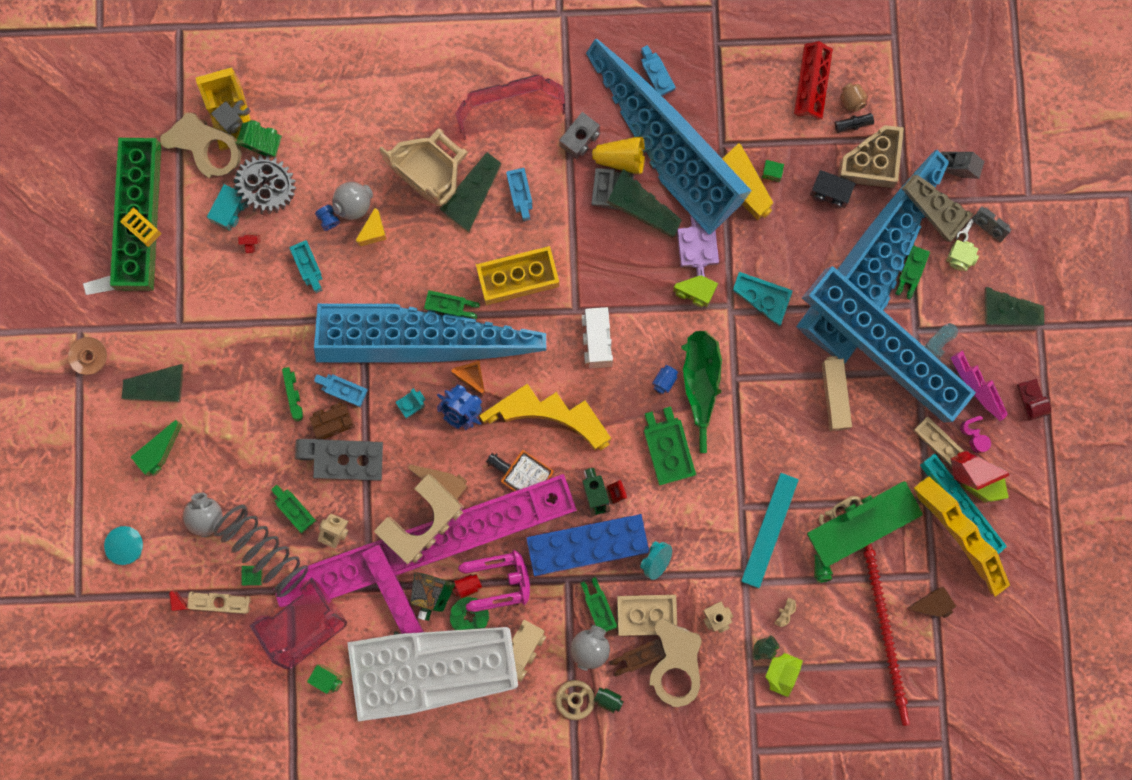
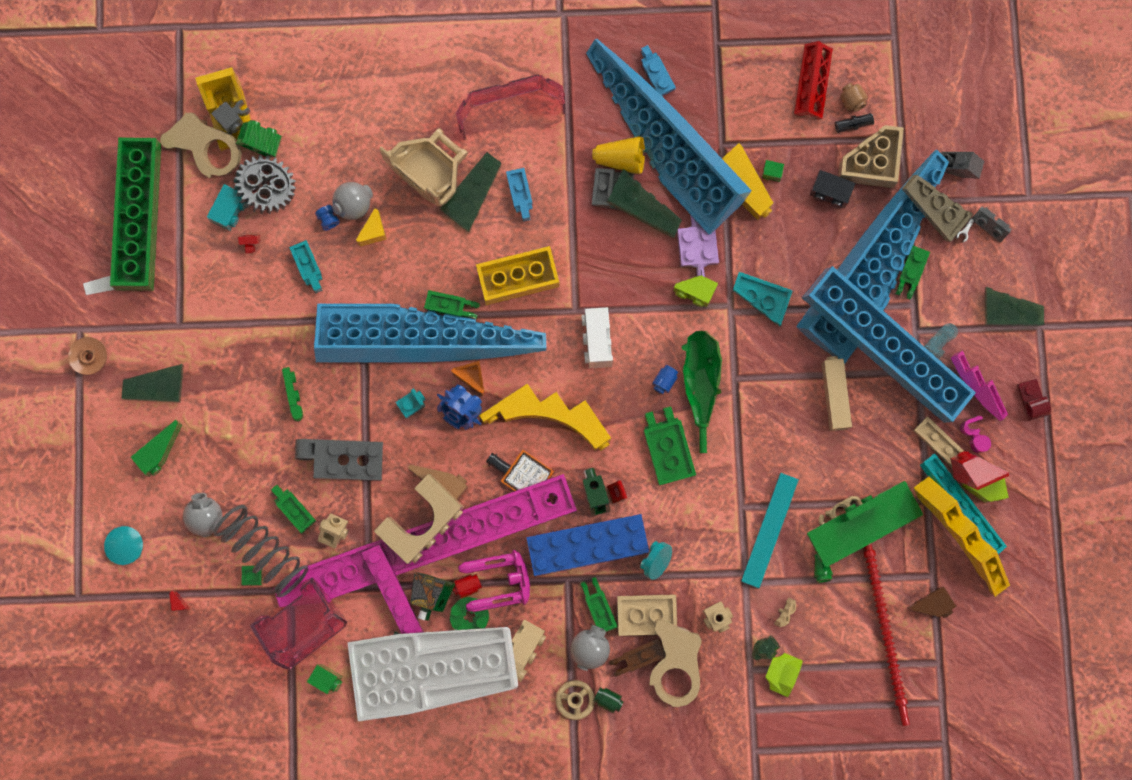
yellow slope [120,208,162,247] -> none
tan piece [187,592,251,614] -> none
reddish brown brick [309,403,355,440] -> none
dark azure hinge [314,374,368,408] -> none
flat silver brick [559,112,600,159] -> none
yellowish green brick [946,240,979,271] -> none

